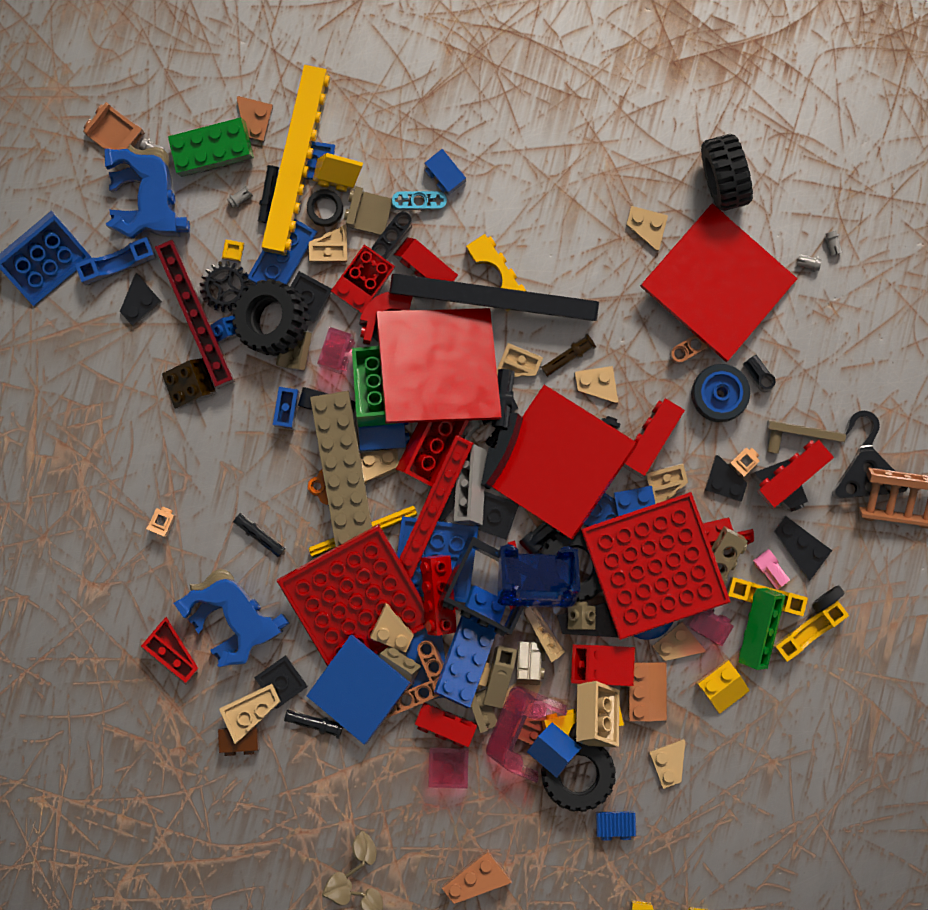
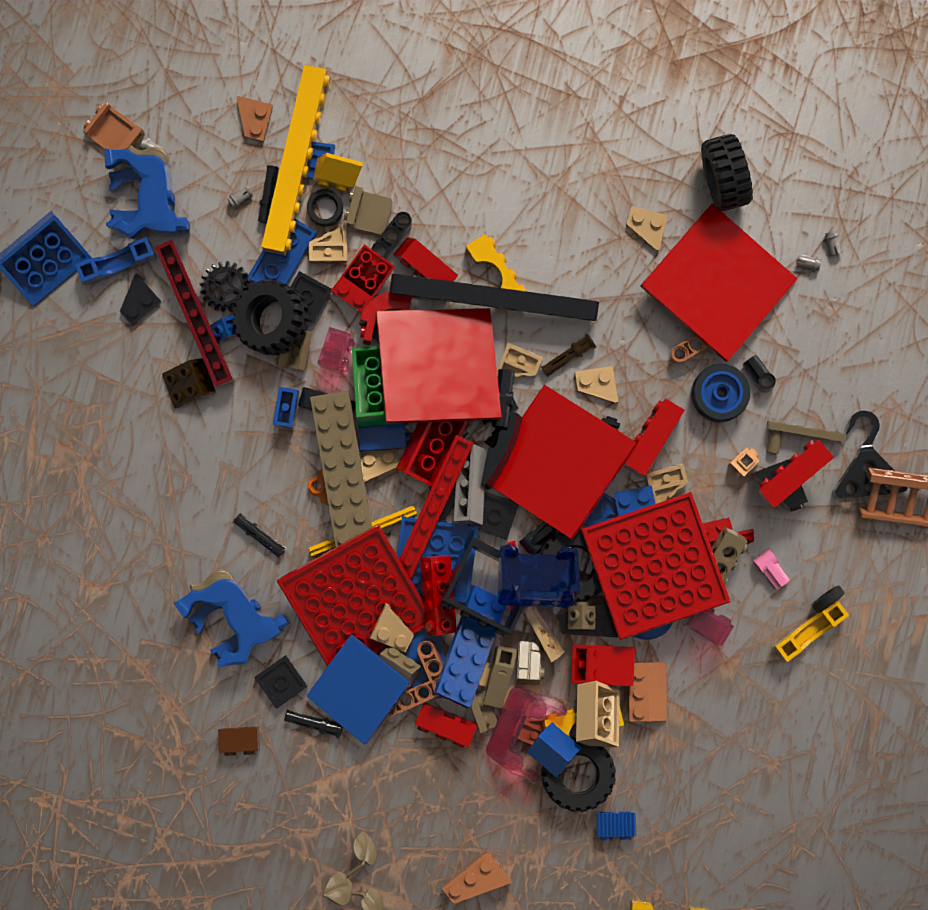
red wedge [141,617,198,685] -> none
light nougat window [146,506,176,537] -> none
green brick [168,117,254,177] -> none
tan wing [219,684,281,745] -> none
yellow tile [222,239,245,262] -> none
medium azure beam [391,191,447,210] -> none
blue brick [424,149,466,195] -> none
clear pink brick [429,747,469,789] -> none
tan wing [649,739,685,789] -> none
tan wing [652,622,706,661] -> none
yellow slope [696,660,750,714] -> none
black wing [705,455,747,502] -> none
yellow arch [727,577,808,616] -> none
green brick [738,588,786,670] -> none
black wing [774,516,832,581] -> none

